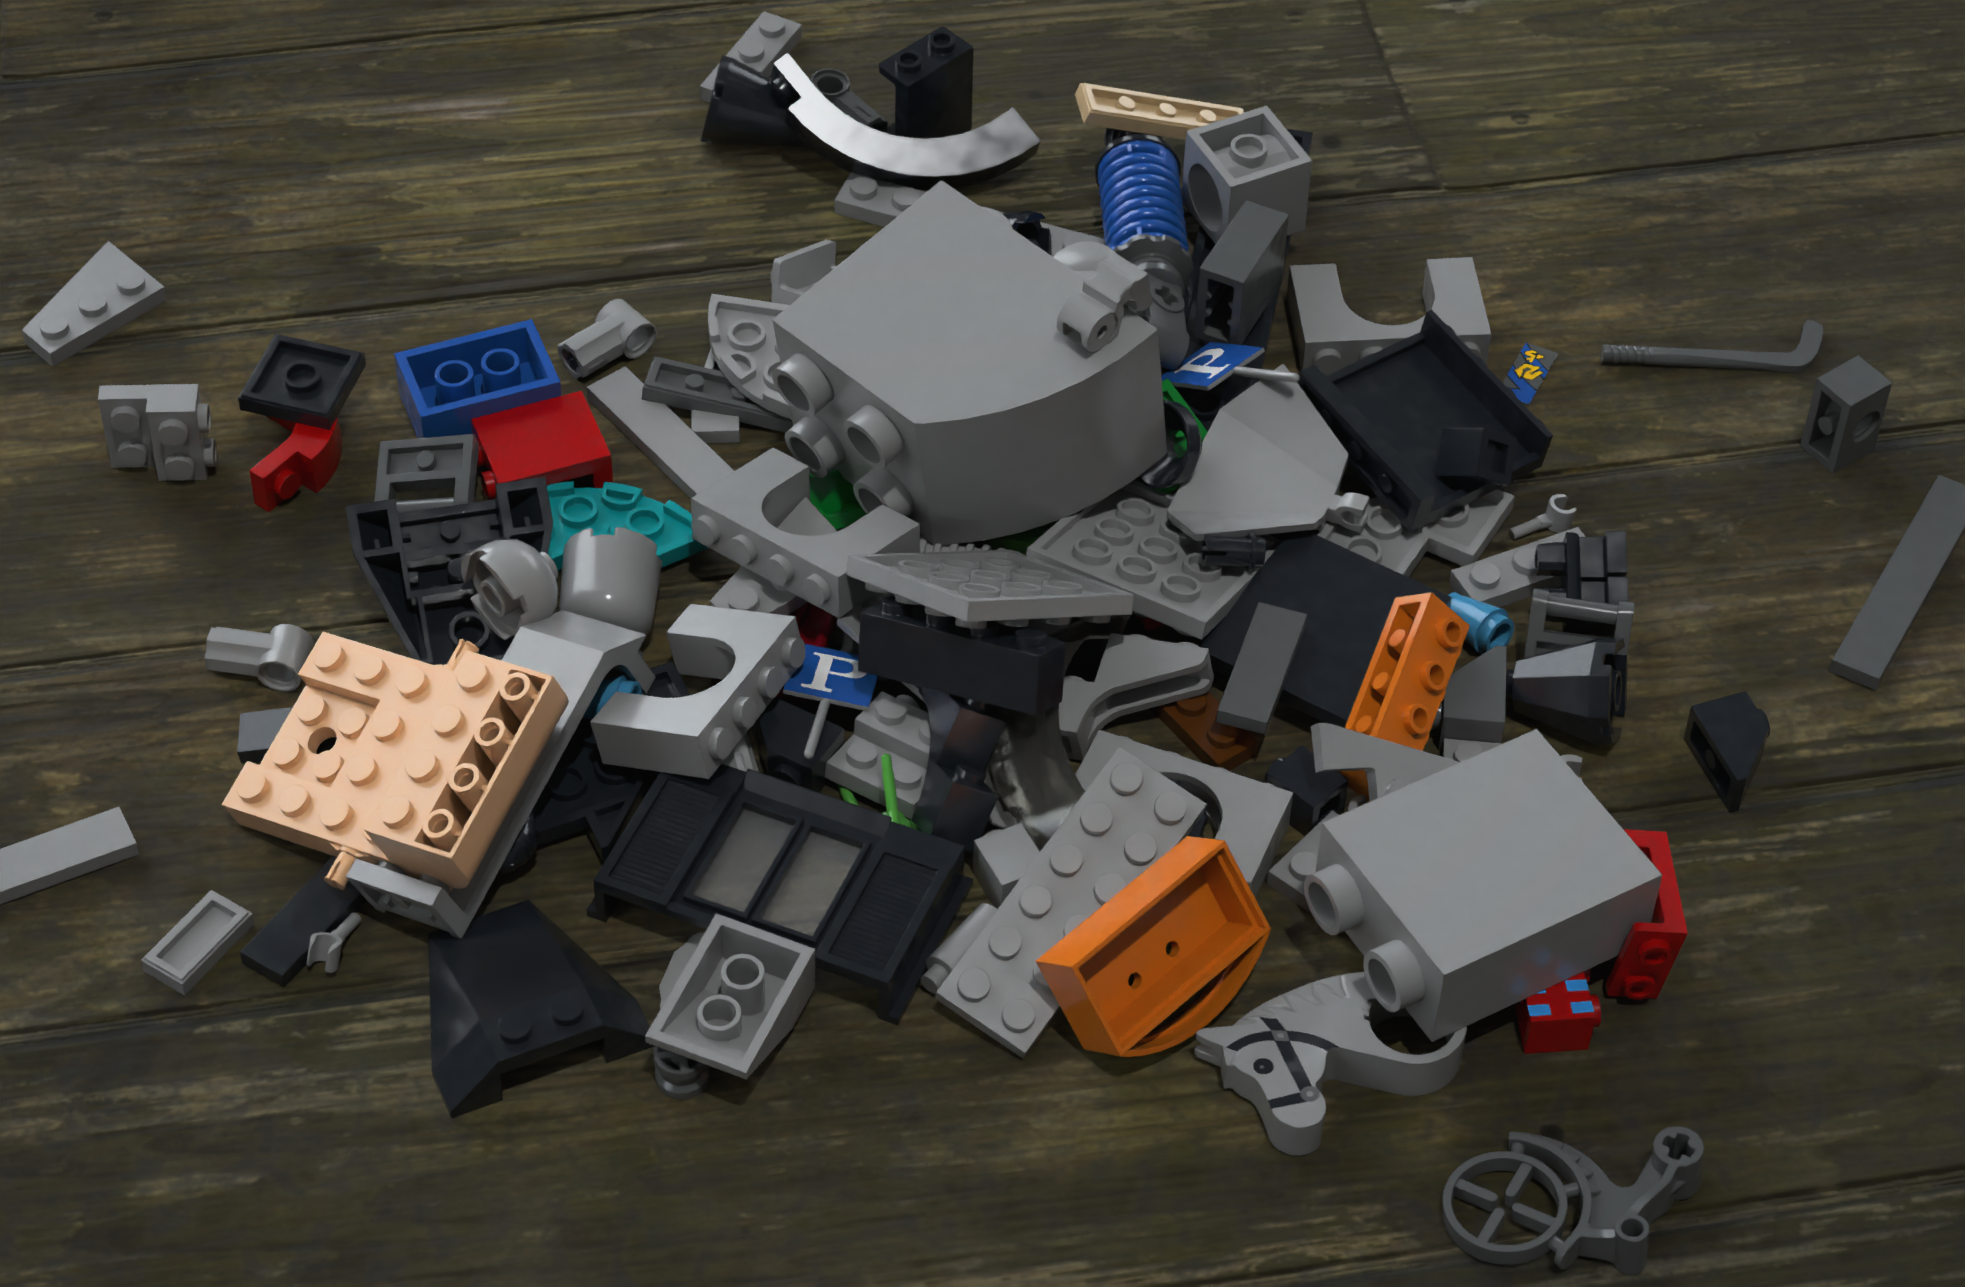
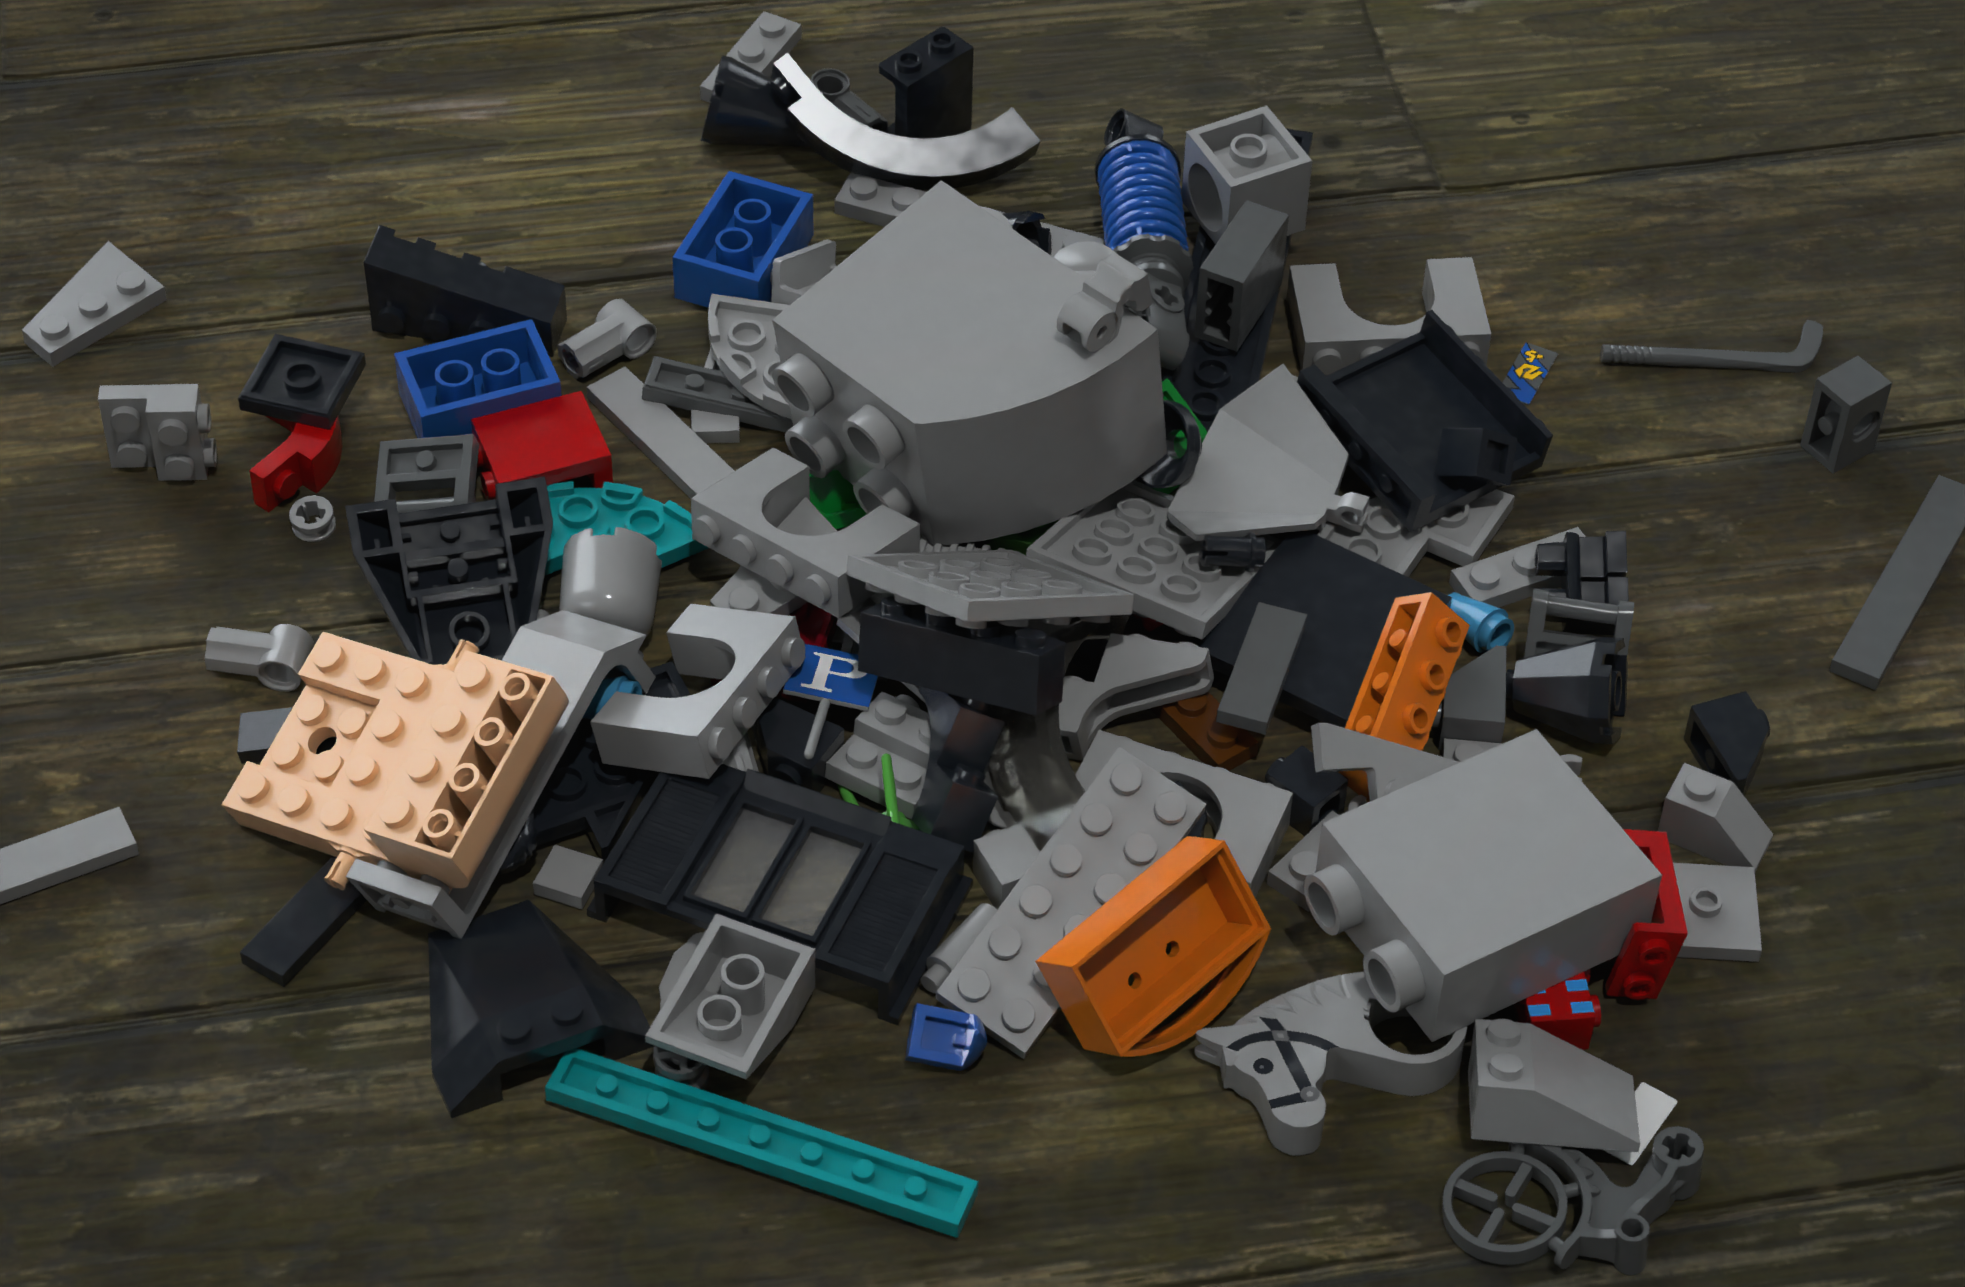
light grey tile [141,890,255,996] -> none
light grey hand [306,912,361,973] -> none
light grey cylinder [461,539,558,640] -> none
tan tile [1075,83,1244,140] -> none
piece [1161,342,1299,391] -> none
light grey hand [1509,494,1577,540] -> none
none -> light grey bush [289,495,336,542]
none -> black wedge [364,225,567,357]
none -> light grey tile [533,845,603,909]
none -> teal plate [545,1048,978,1238]
none -> blue brick [672,171,814,308]
none -> blue plate [905,1003,987,1071]
none -> light grey slope [1468,1019,1640,1152]
none -> white sticker [1604,1082,1677,1165]
none -> light grey slope [1658,763,1773,872]
none -> light grey plate [1673,863,1762,962]

